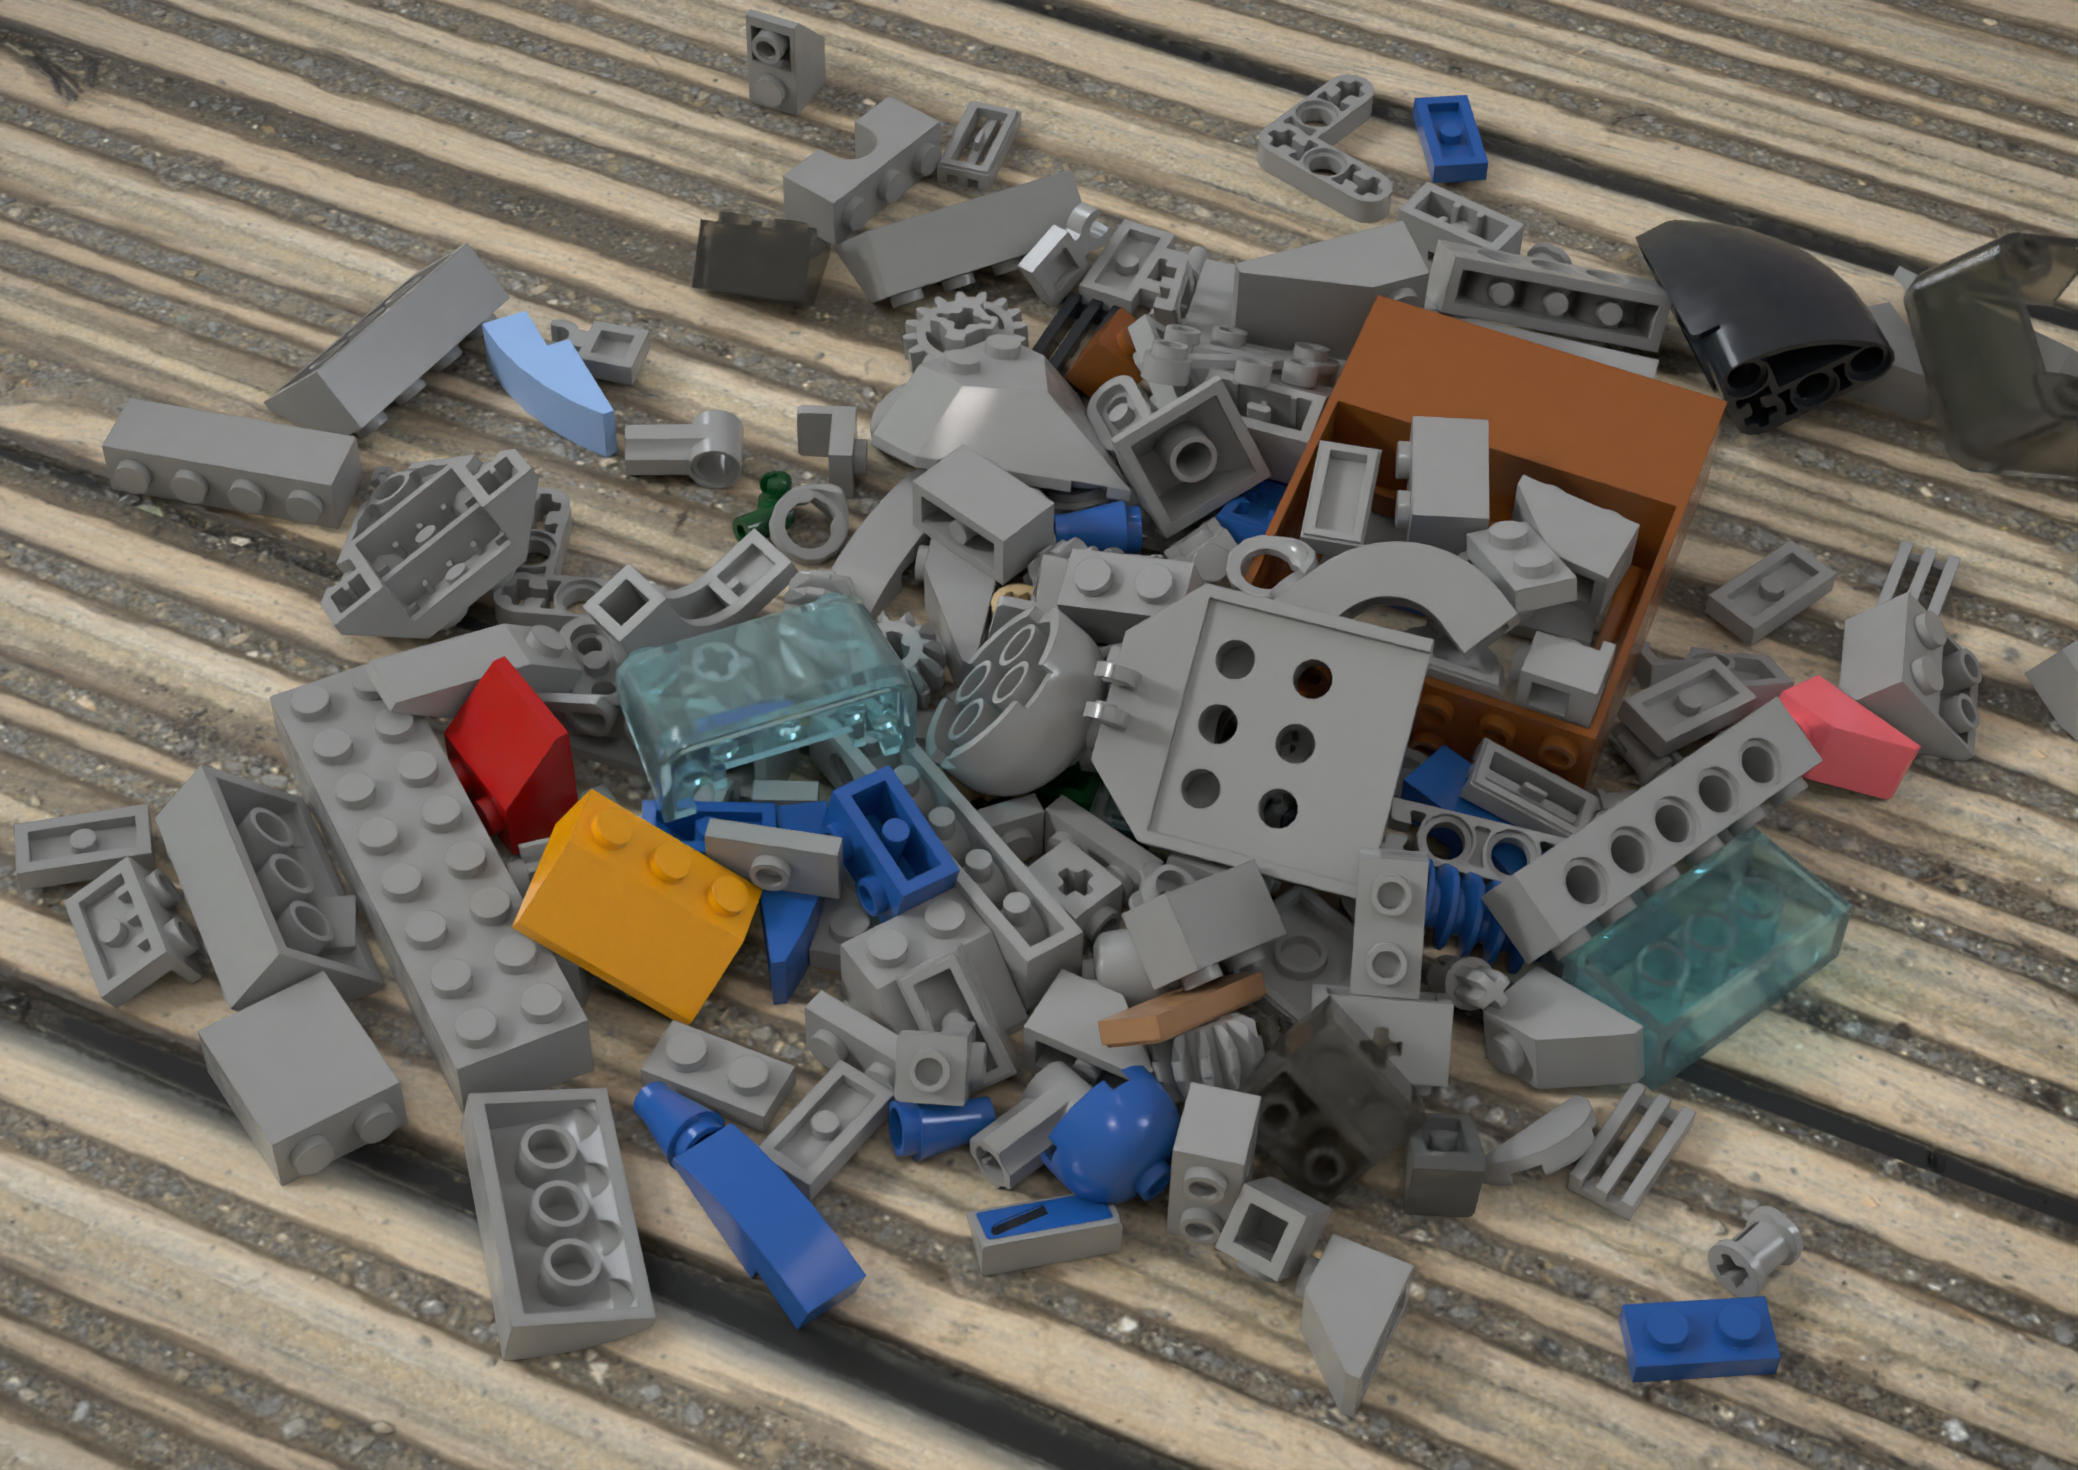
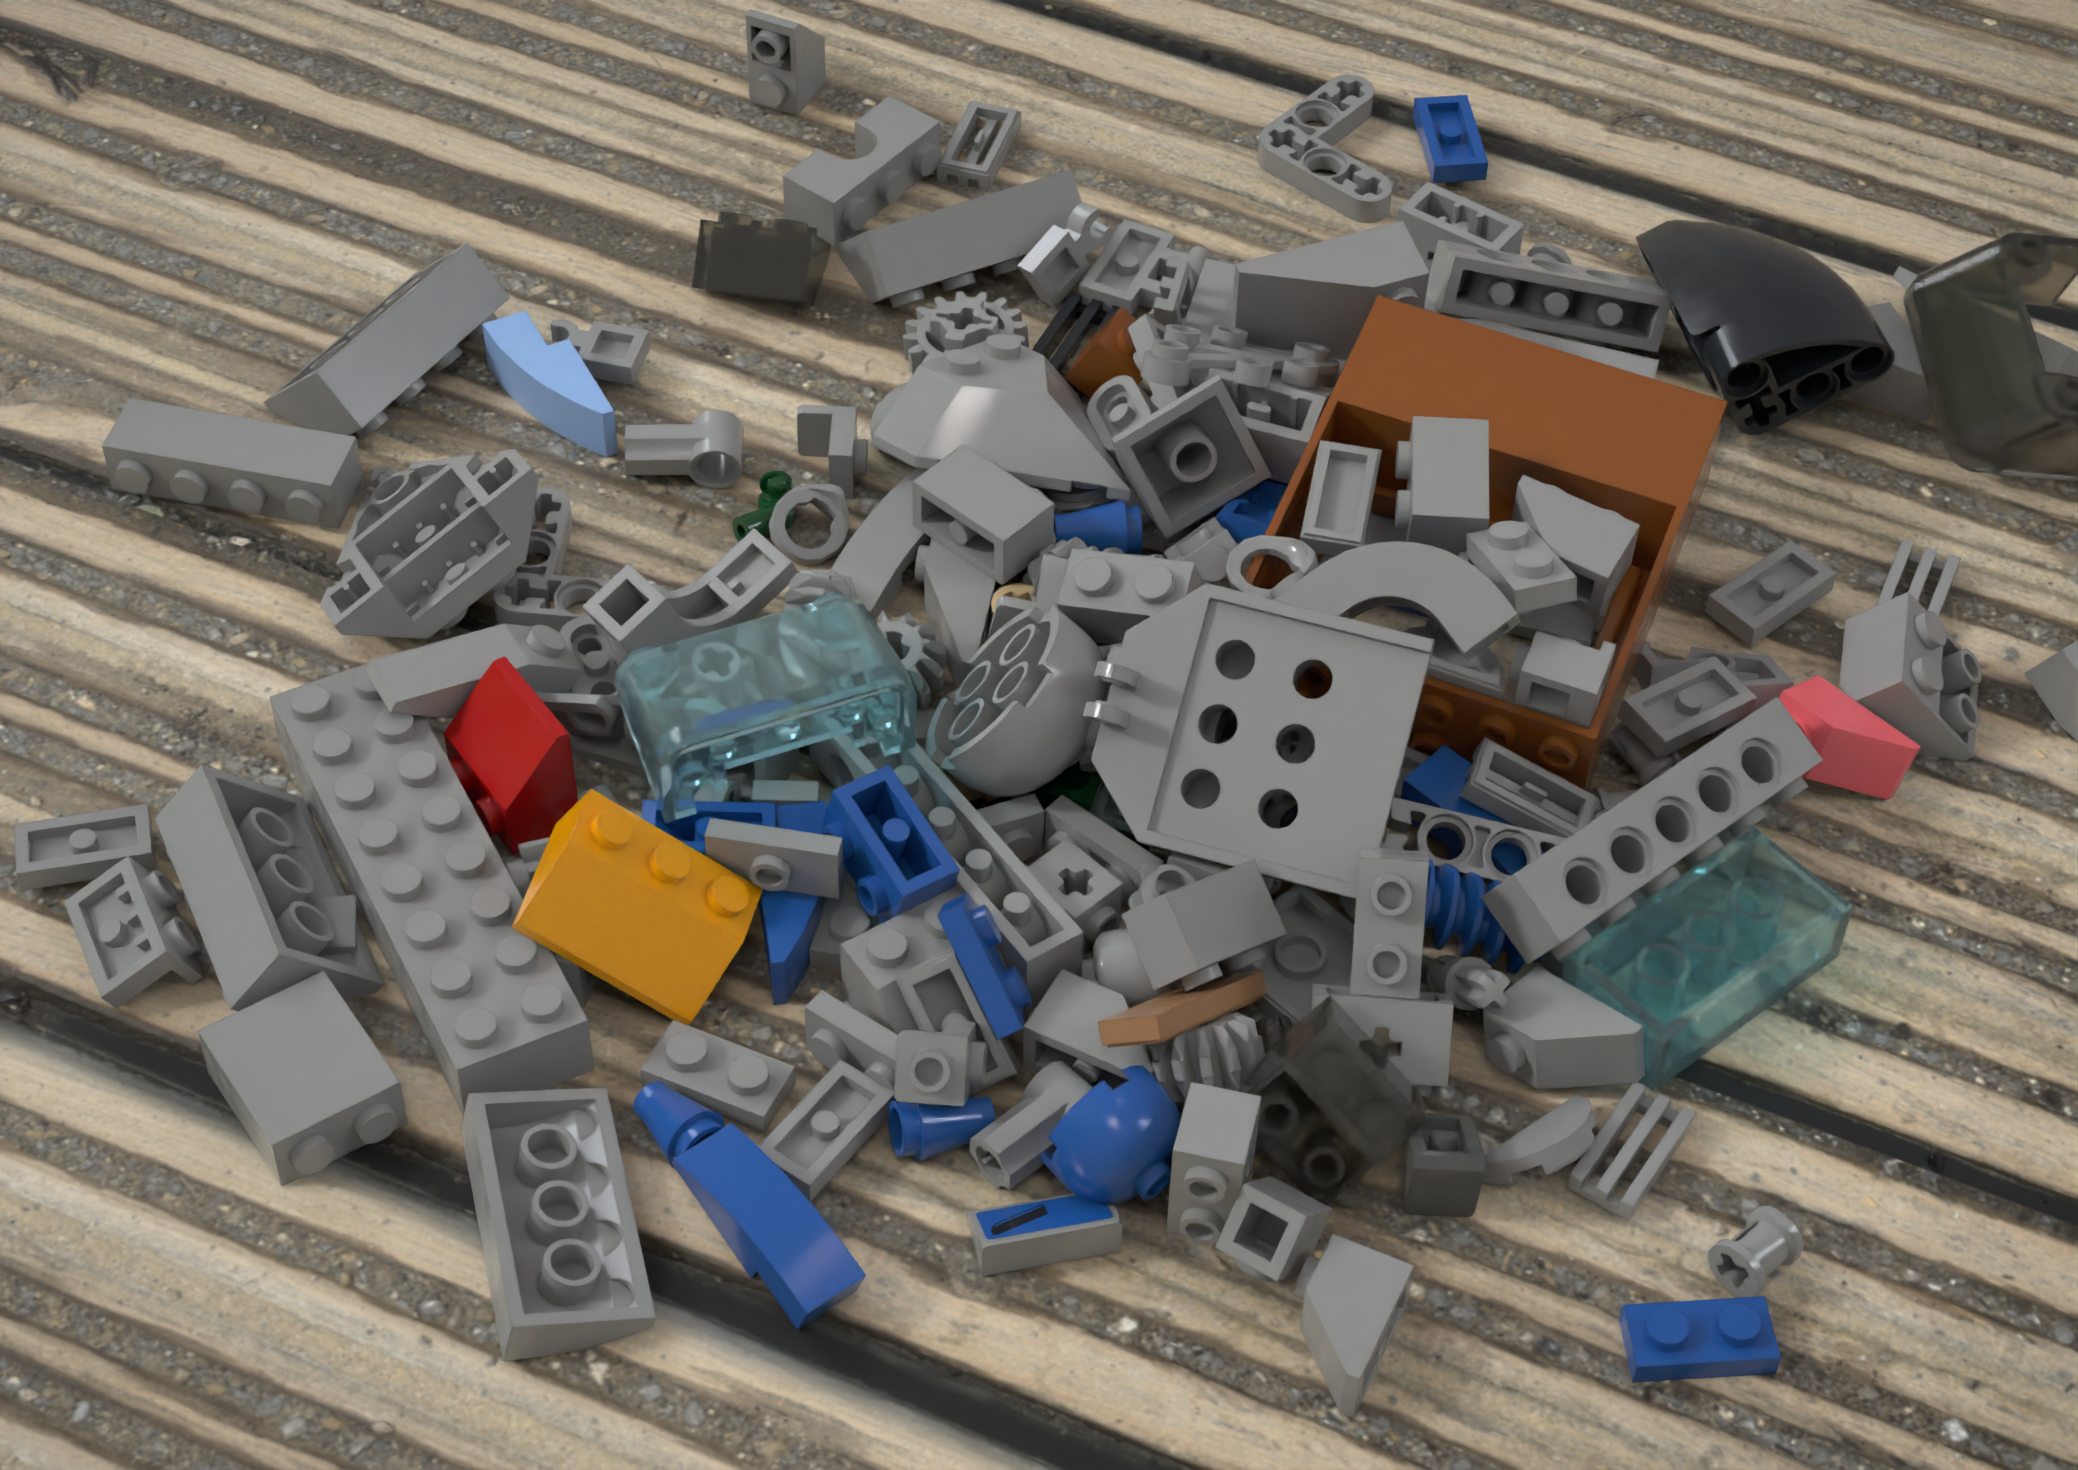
none -> blue plate [937,893,1032,1040]

